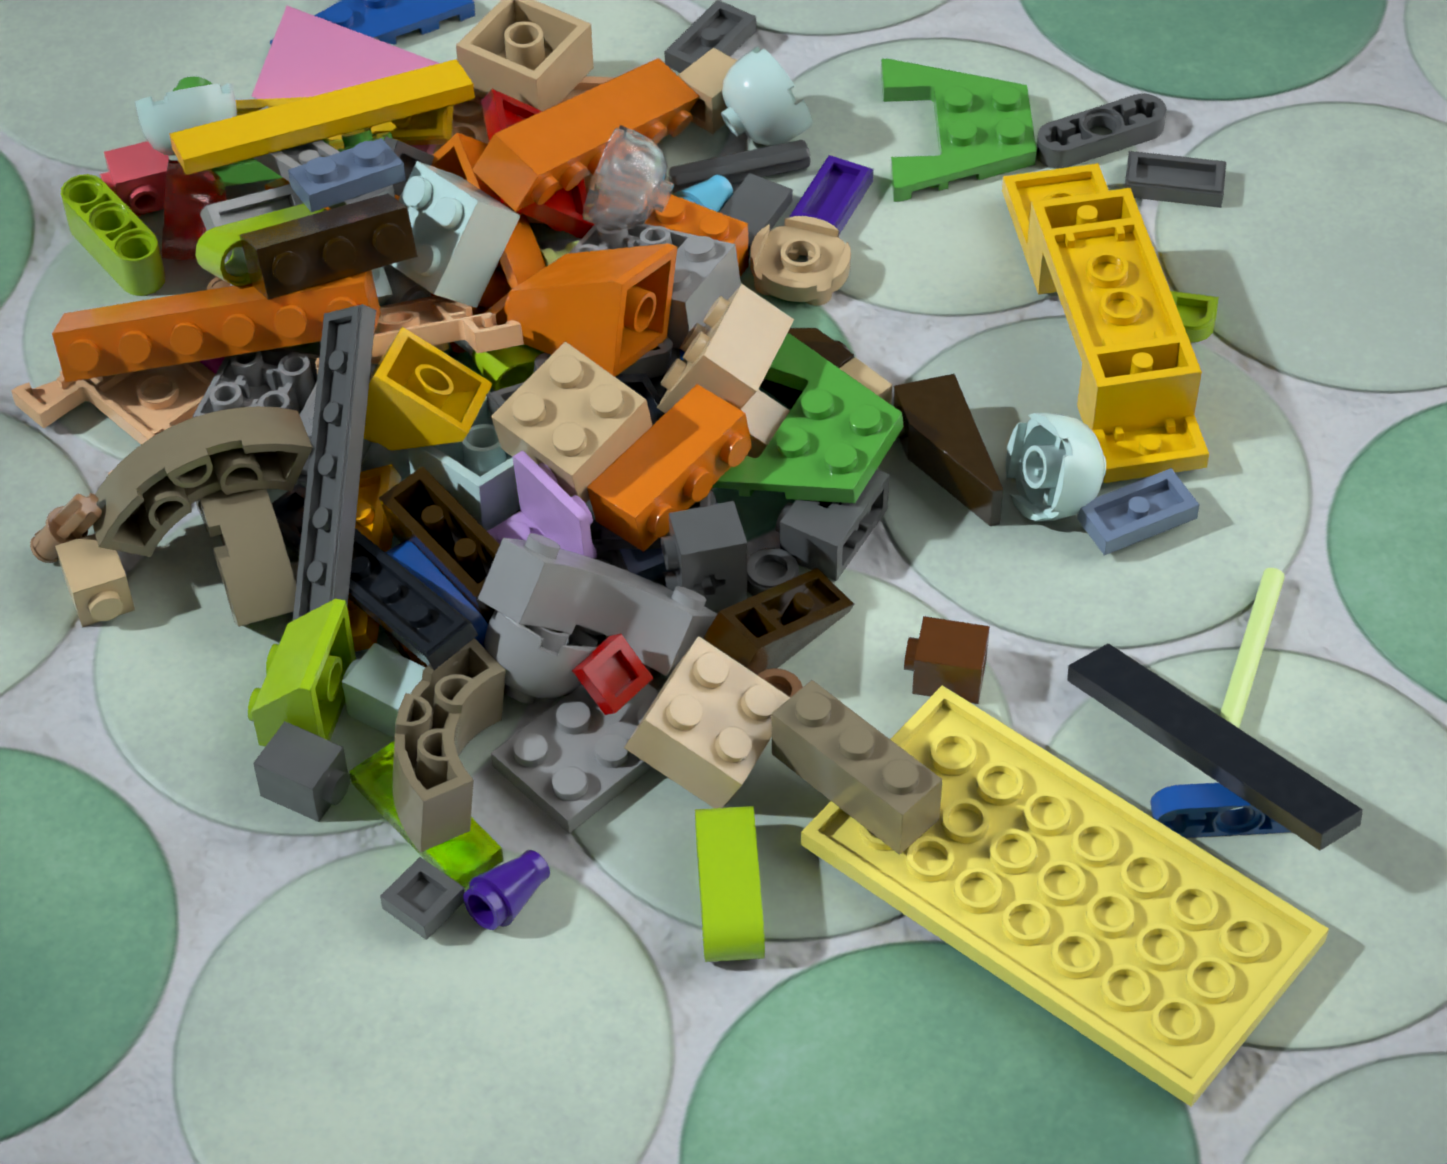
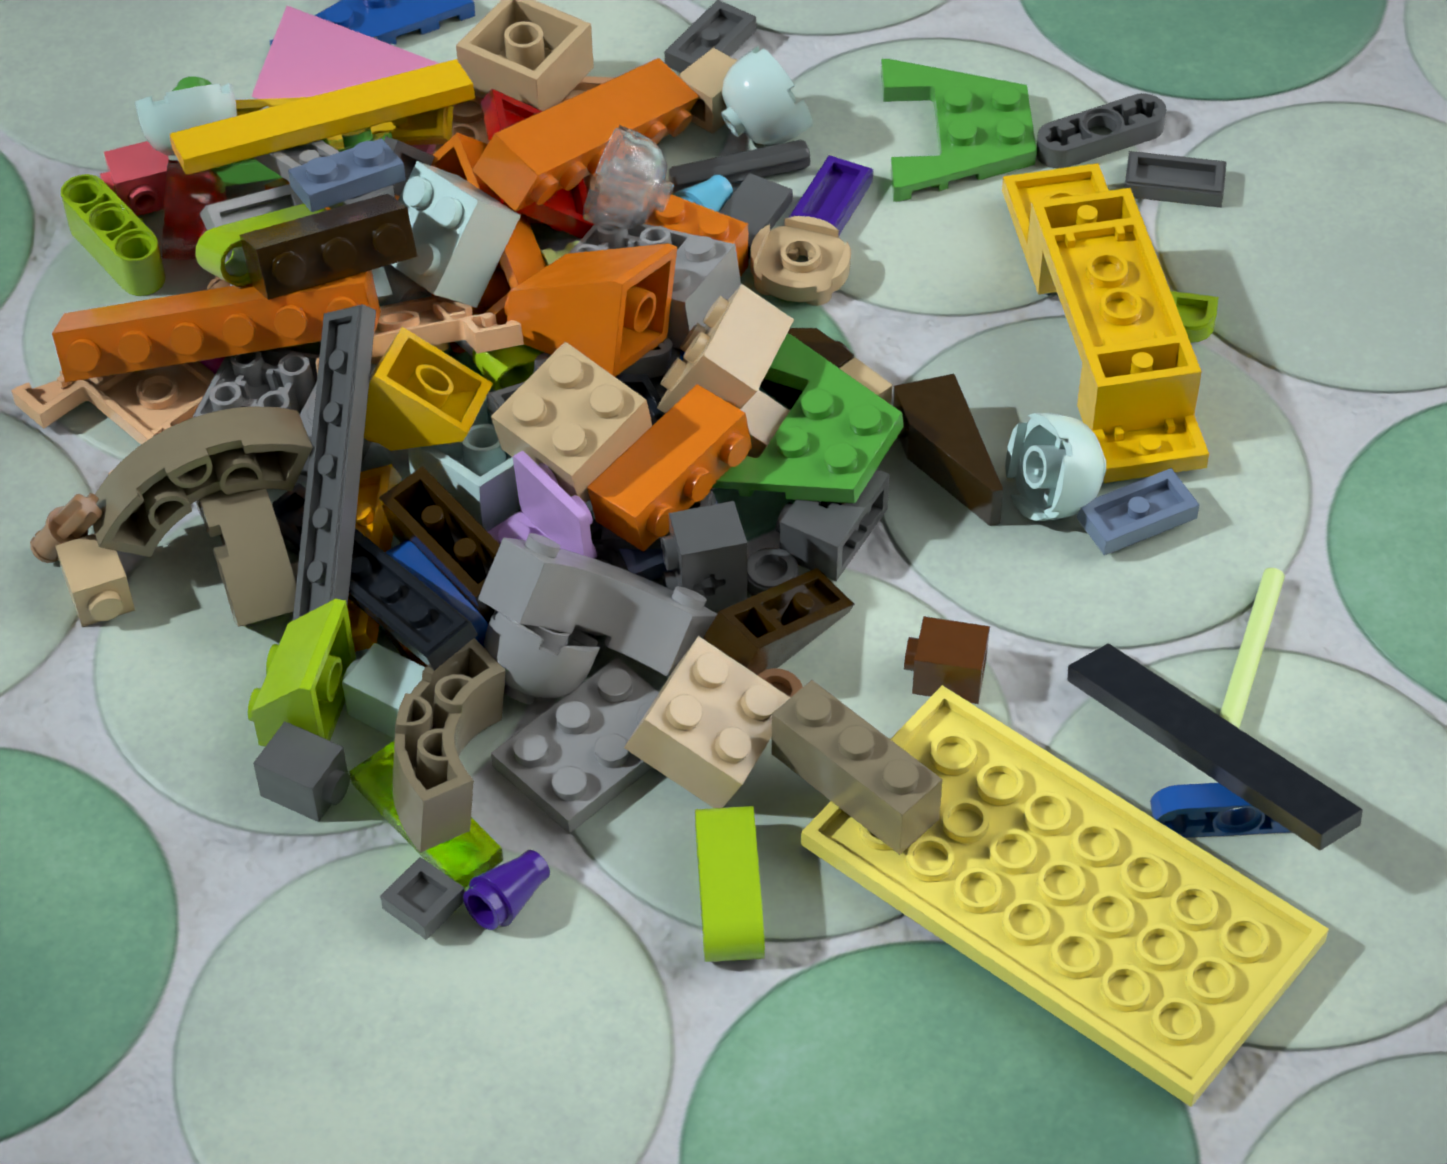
red plate [572,633,653,715] -> none

